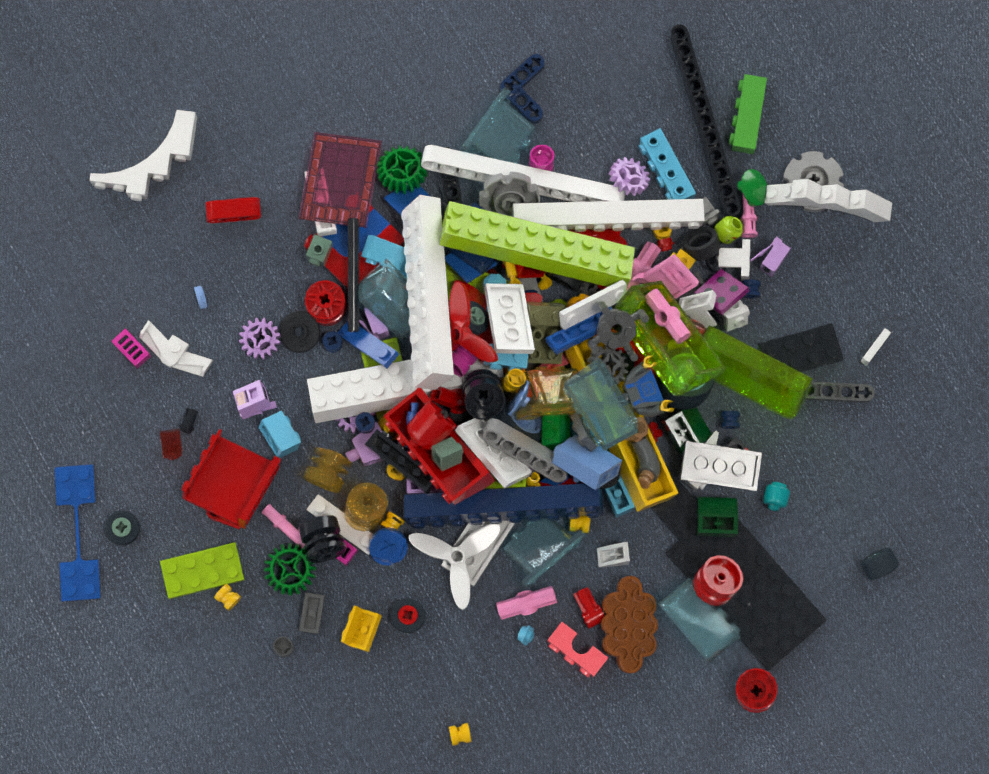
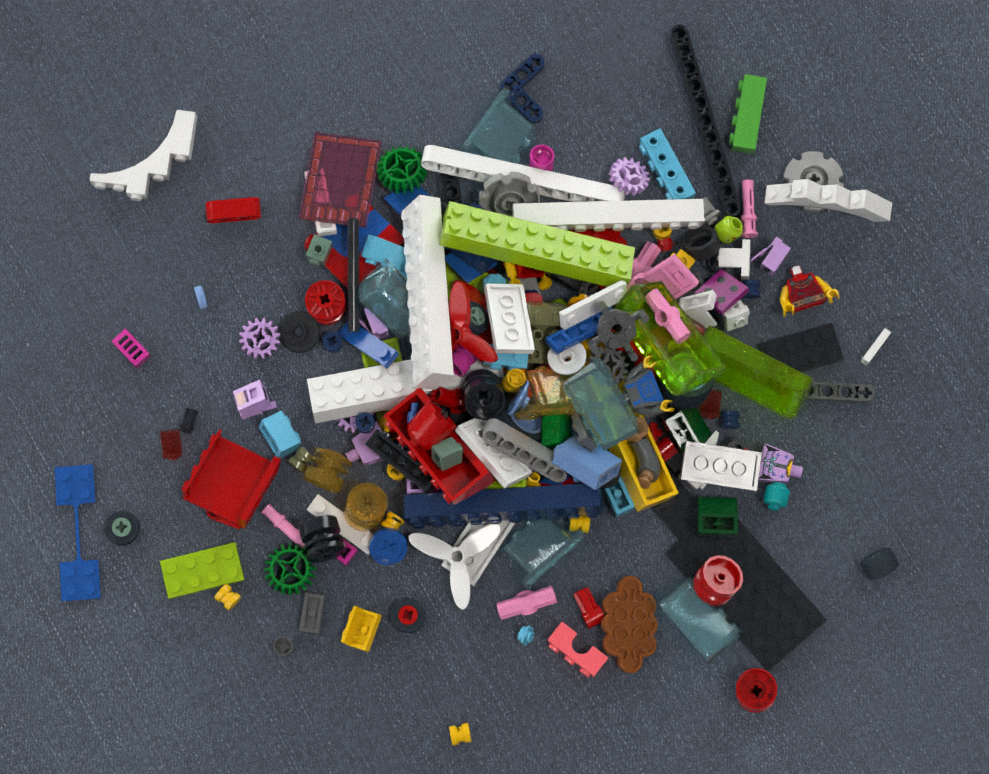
white plate [139,320,213,377] -> none
white slope [597,542,630,567] -> none
green dish [738,169,767,207] -> none
none -> olive wheel [288,446,314,473]
none -> white dish [548,343,587,375]
none -> leg [656,437,683,475]
none -> clear red bracket [700,389,722,419]
none -> lavender torso [758,444,803,484]
none -> torso [779,266,840,317]

